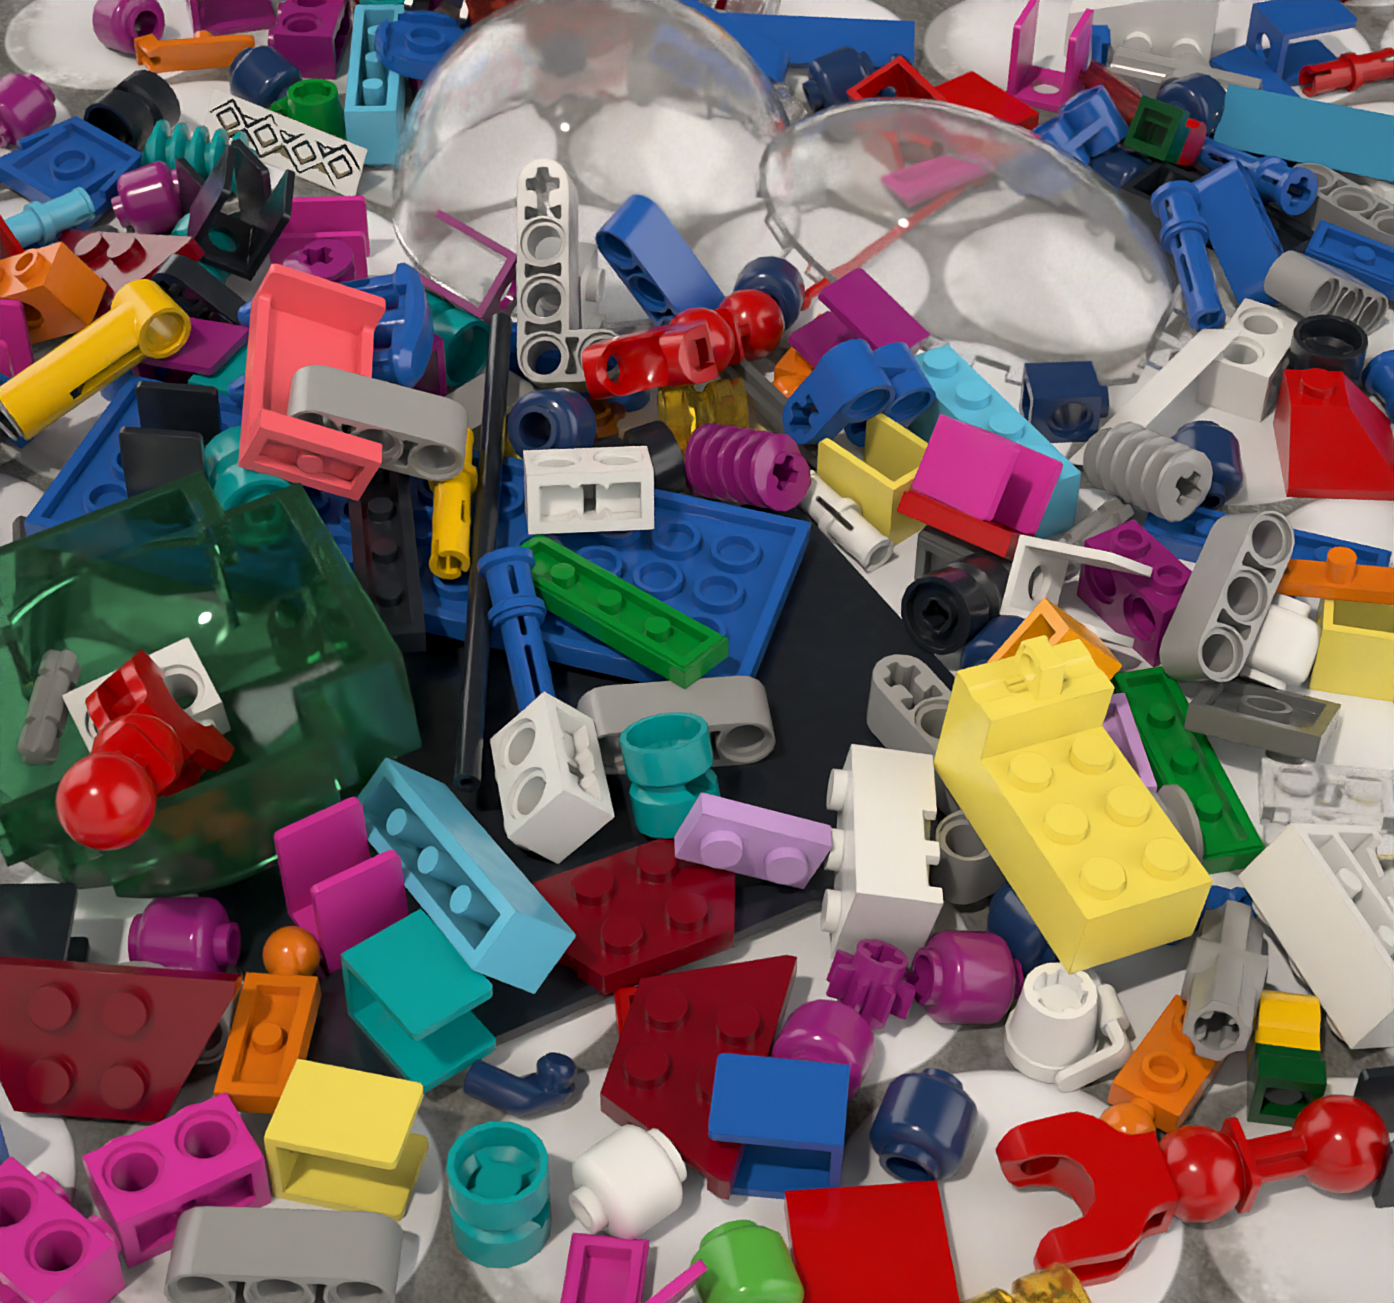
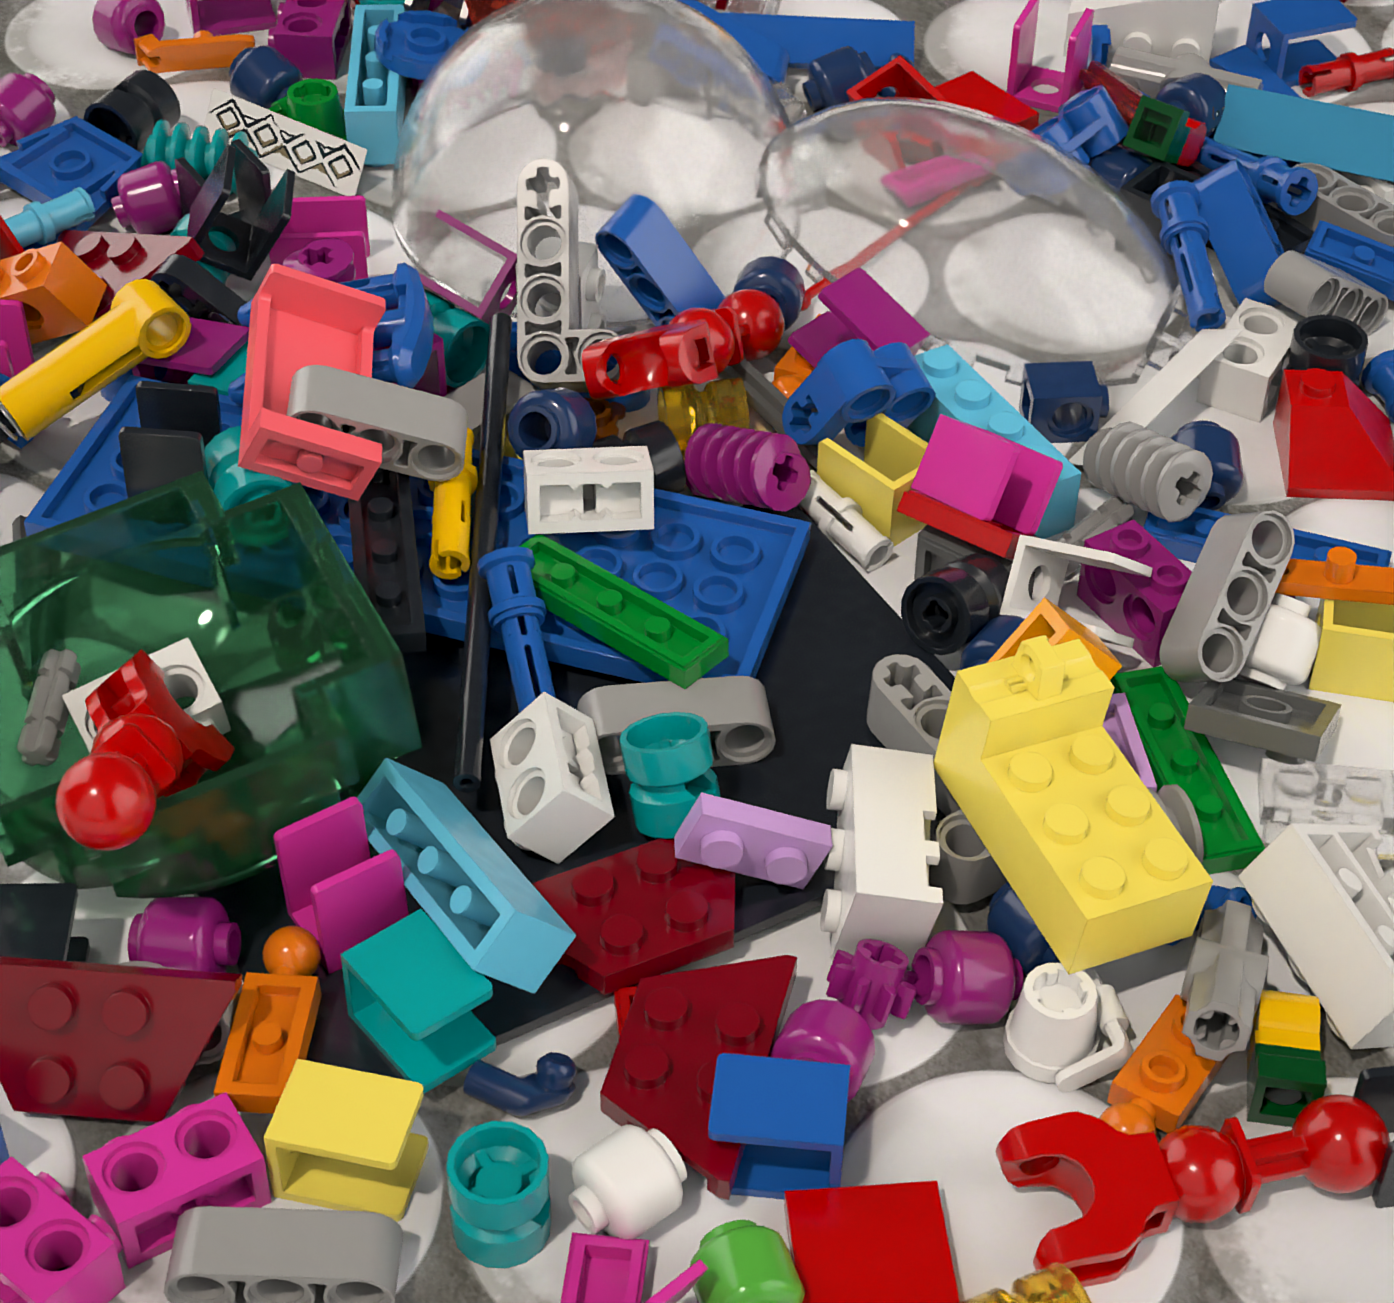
dark blue head [869,1068,979,1183] -> none

